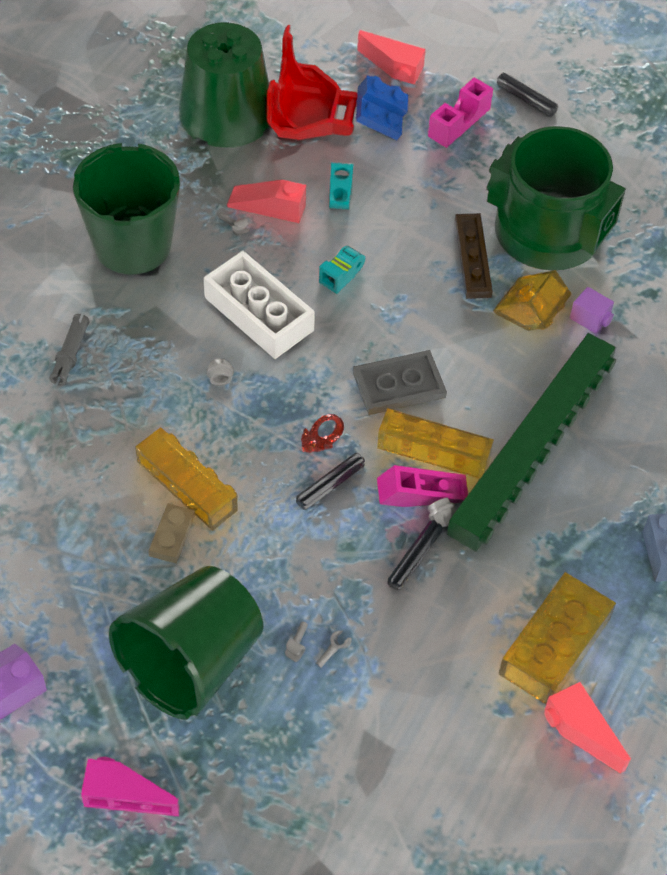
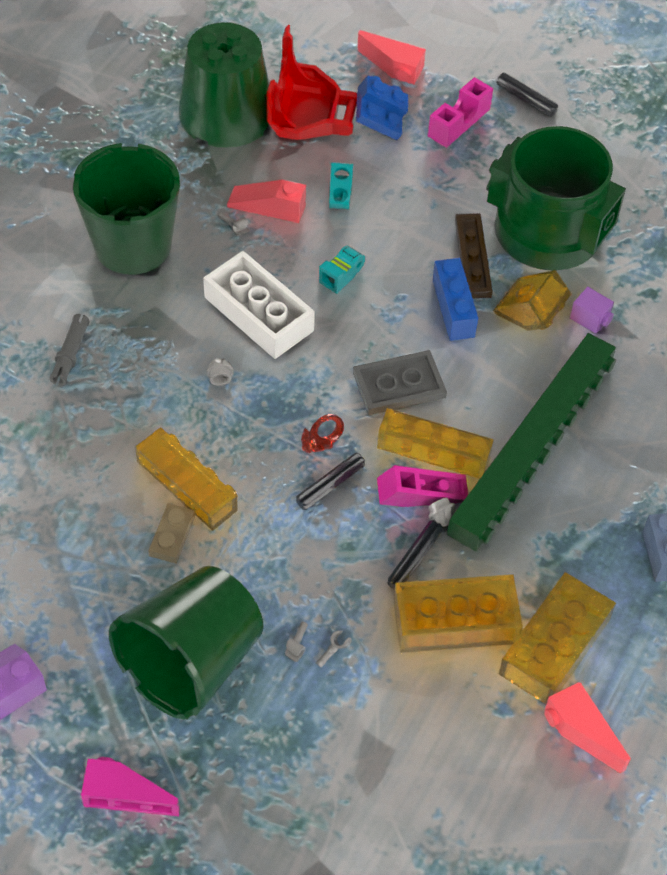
none -> clear yellow brick [393,574,523,653]
none -> blue brick [432,258,478,341]

